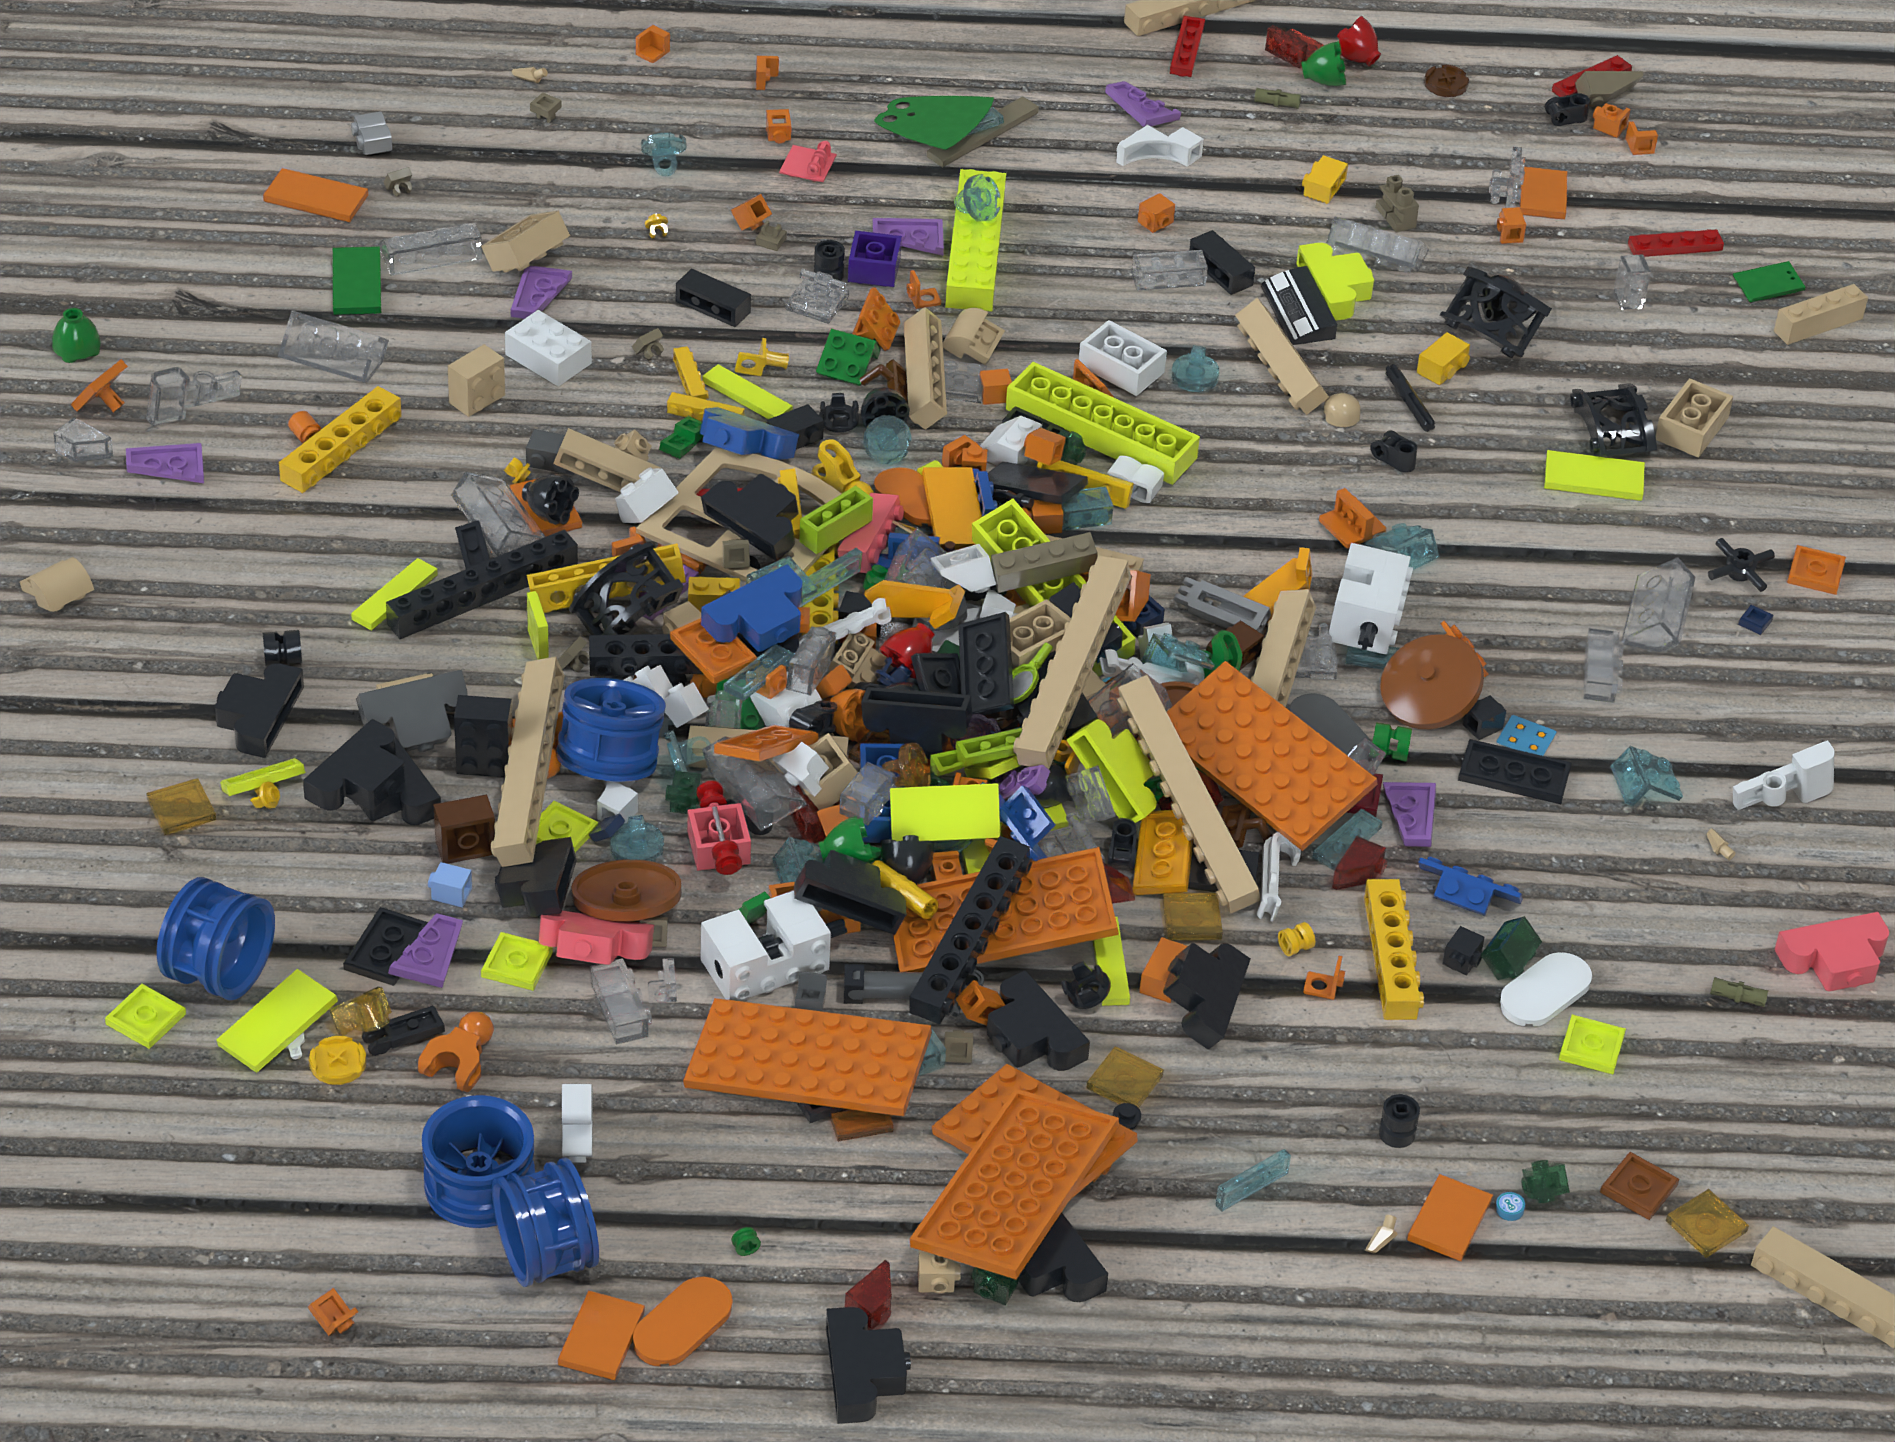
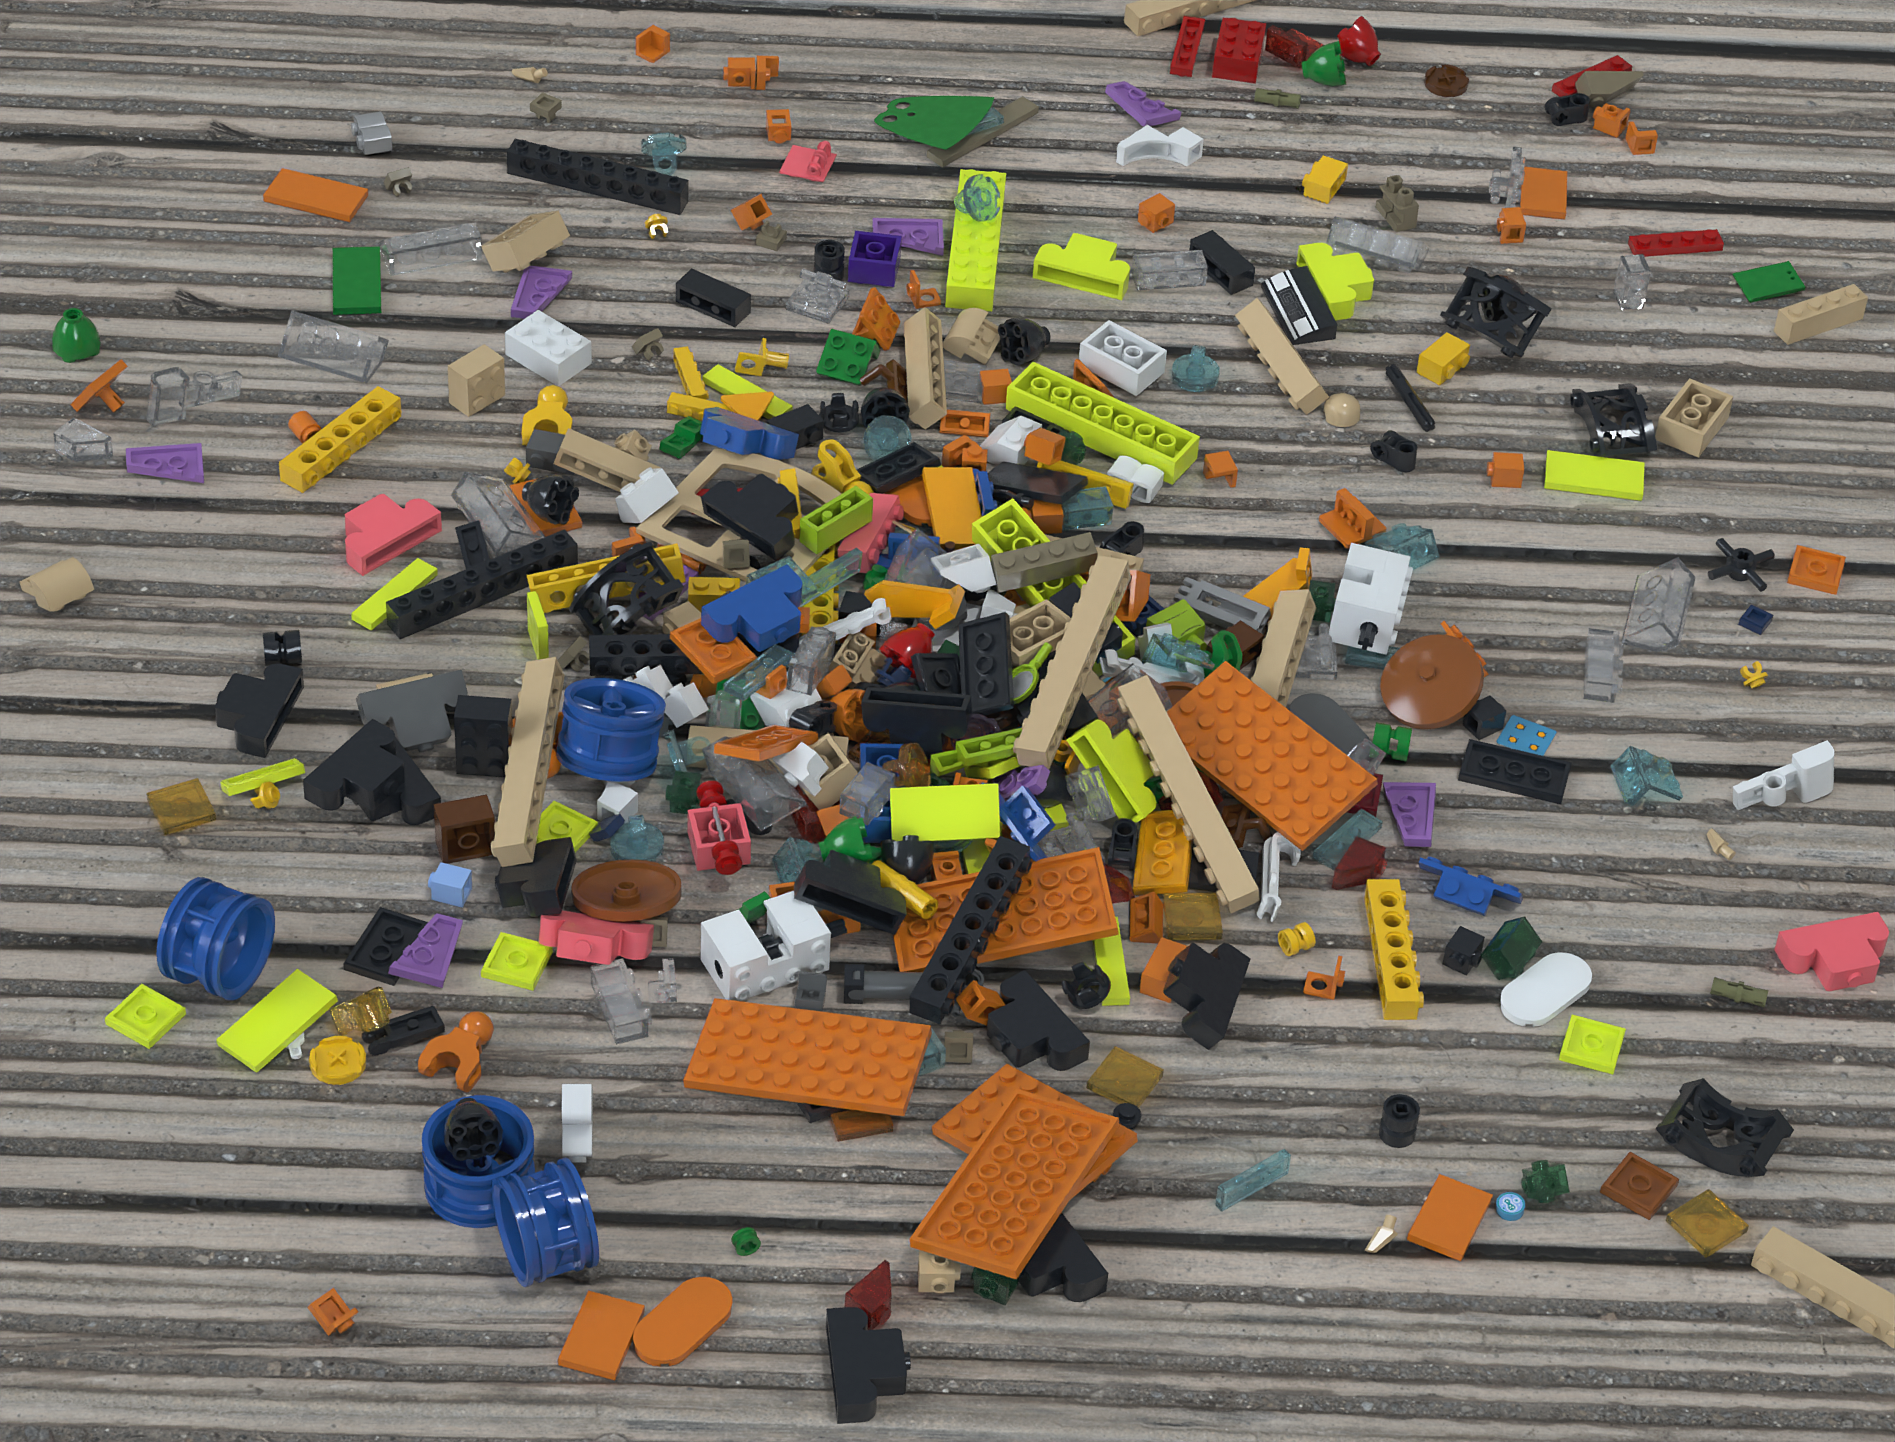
none -> coral brick [345,494,442,576]
none -> black piece [444,1098,503,1161]
none -> black brick [506,139,689,215]
none -> yellow piece [522,385,573,446]
none -> light orange piece [721,392,774,421]
none -> orange brick [723,57,756,89]
none -> black tile [857,442,941,494]
none -> orange slope [939,409,990,437]
none -> black piece [998,317,1051,366]
none -> neon yellow brick [1033,233,1130,300]
none -> black piece [1100,521,1144,556]
none -> orange slope [1130,891,1163,943]
none -> lime torso [1146,599,1207,656]
none -> orange panel [1203,451,1238,488]
none -> red brick [1212,17,1266,84]
none -> clear green brick [1309,580,1337,622]
none -> orange brick [1487,452,1524,488]
none -> black fence [1656,1078,1794,1177]
none -> yellow plate [1740,661,1768,689]

